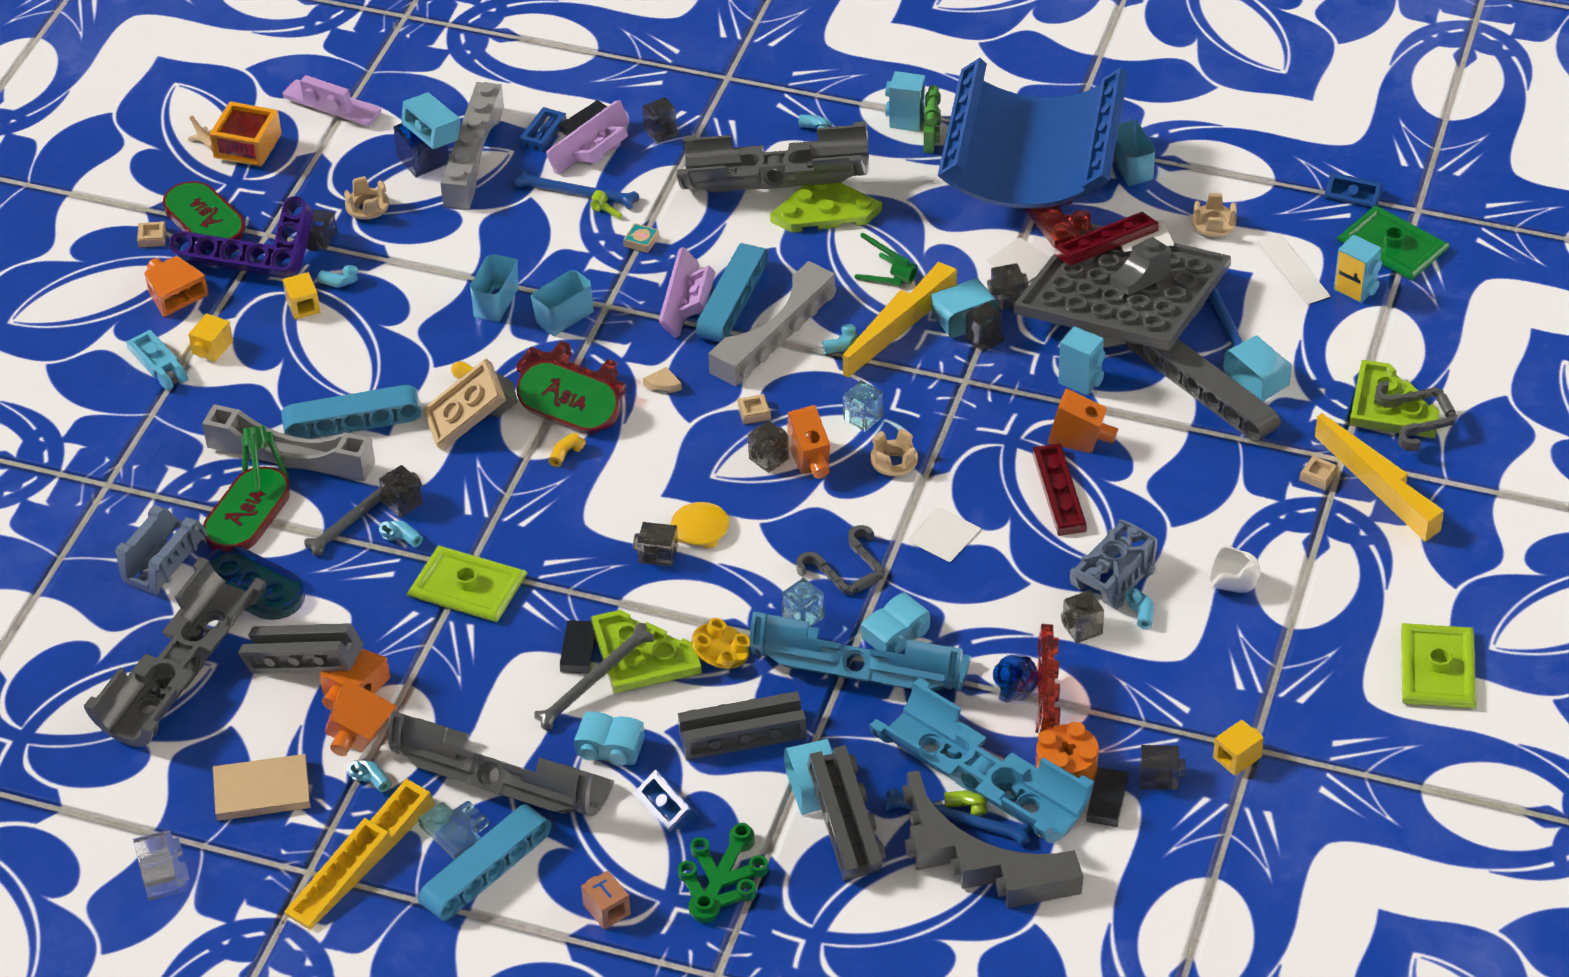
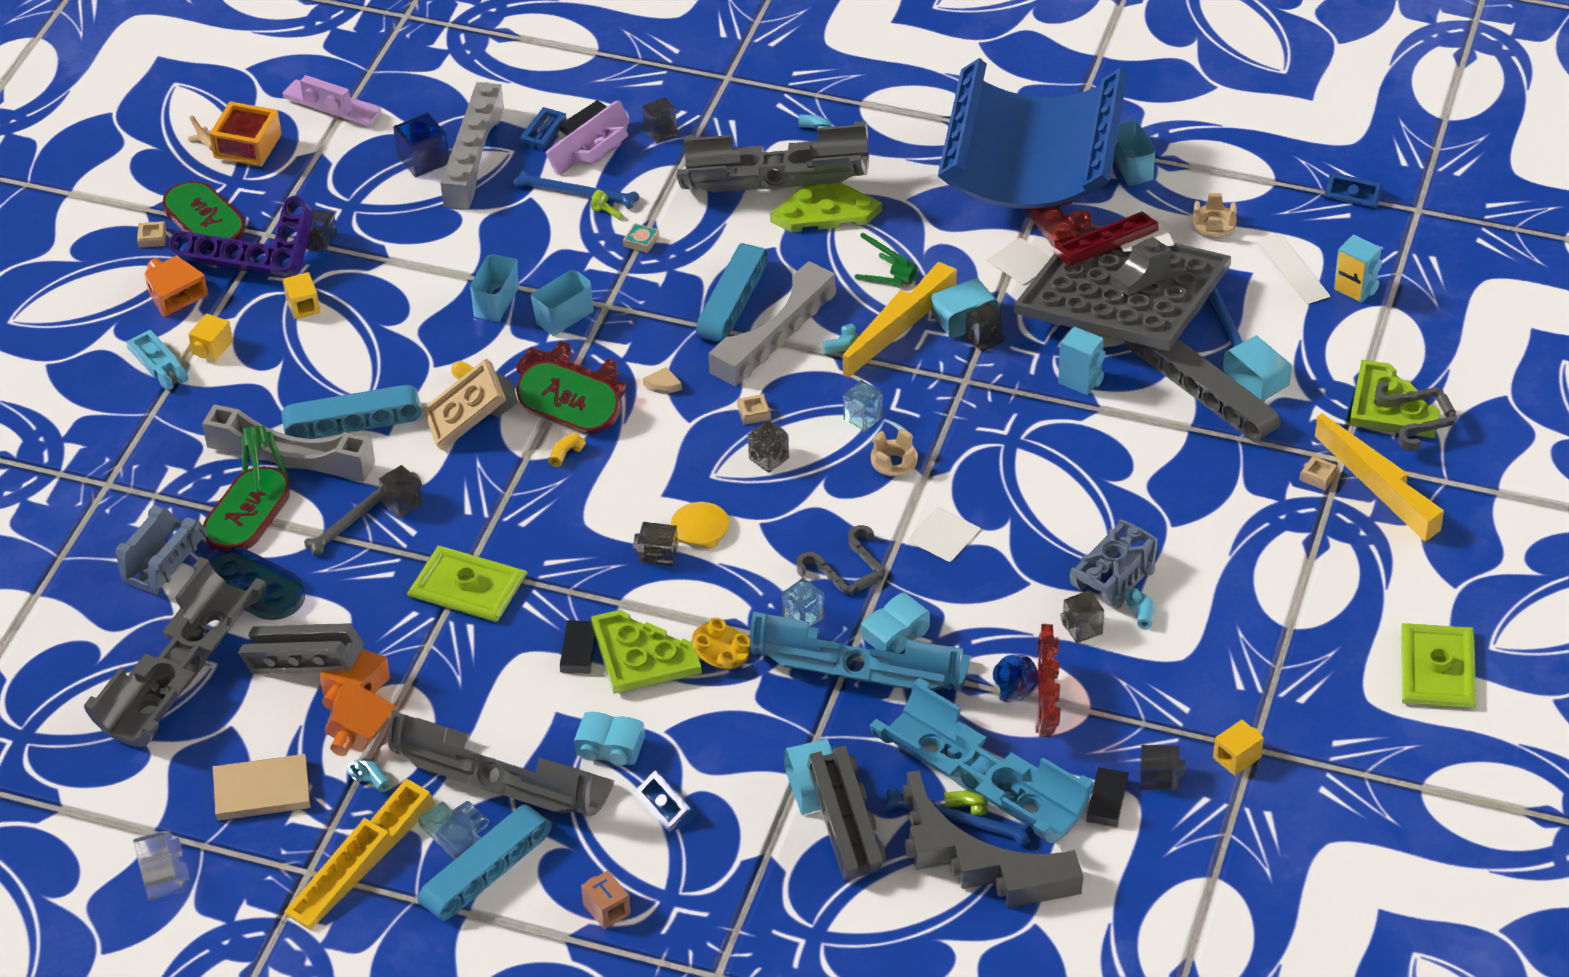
medium azure arm [317,265,358,288] -> none
tan piece [344,176,389,220] -> none
medium azure arm [379,521,423,548] -> none
medium azure brick [401,92,460,149] -> none
dark grey piece [534,623,654,730] -> none
lavender bracket [659,247,716,338] -> none
dark grey brick [677,691,806,760] -> none
green plant [678,823,768,923] -> none
orange torso [786,405,830,479] -> none
medium azure brick [885,71,925,132] -> none
bright green plate [924,85,941,153] -> none
clear smoke brick [987,263,1029,310] -> none
dark red tile [1033,443,1087,536] -> none
orange brick [1035,722,1099,781] -> none
orange torso [1047,388,1119,453] -> none
white hair [1209,544,1260,593] -> none
green piece [1337,205,1450,281] -> none

